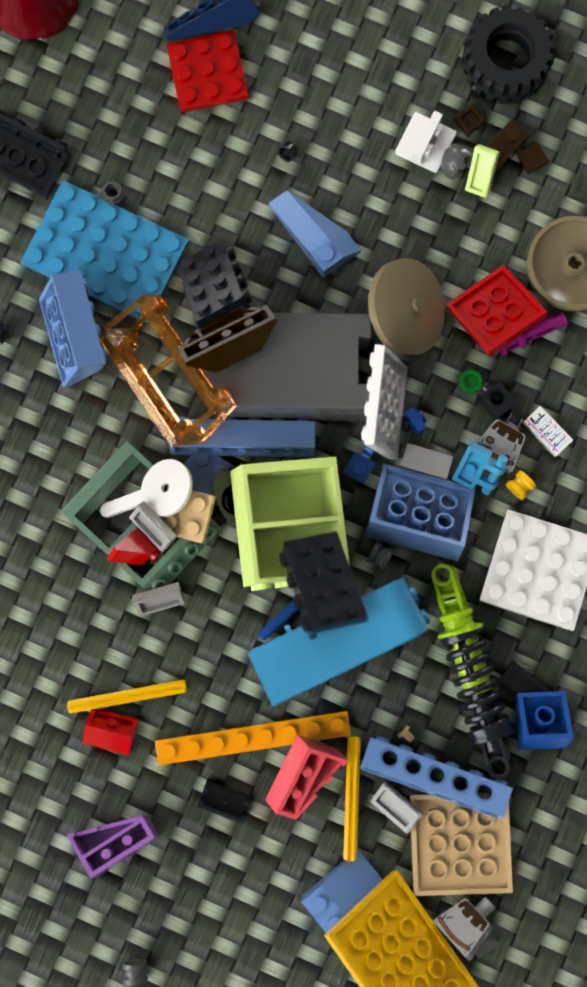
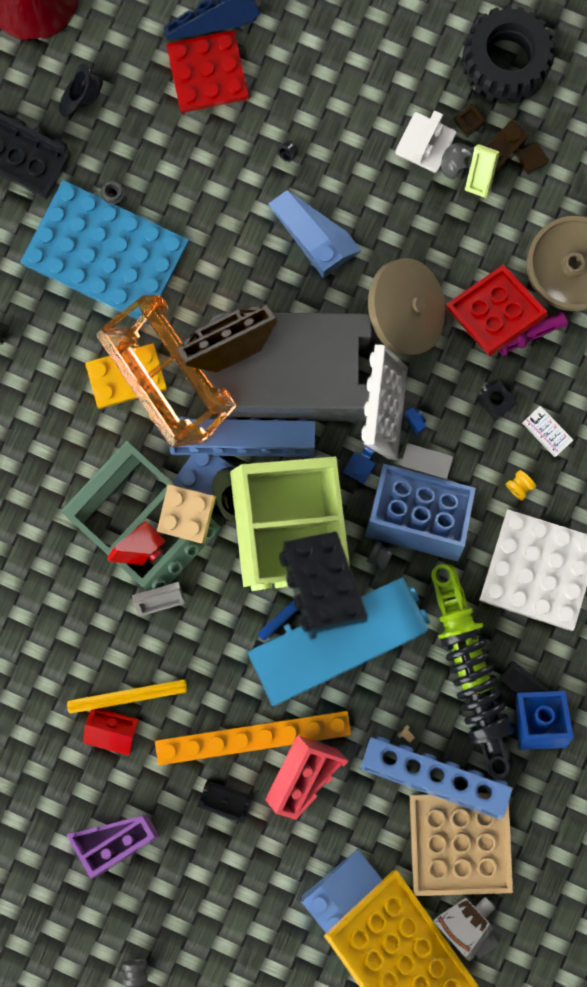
medium blue slope [39,271,107,388] -> none
white piece [100,459,193,518] -> none
light grey tile [129,501,177,552] -> none
black bracket [177,239,253,328] -> none
yellow axle [343,736,361,861] -> none
light grey tile [370,781,423,834] -> none
dark azure plate [452,441,508,495] -> none
green tile [458,370,483,395] -> none
torso [476,413,526,474] -> none
none -> black piece [59,63,103,117]
none -> yellow plate [85,343,167,409]

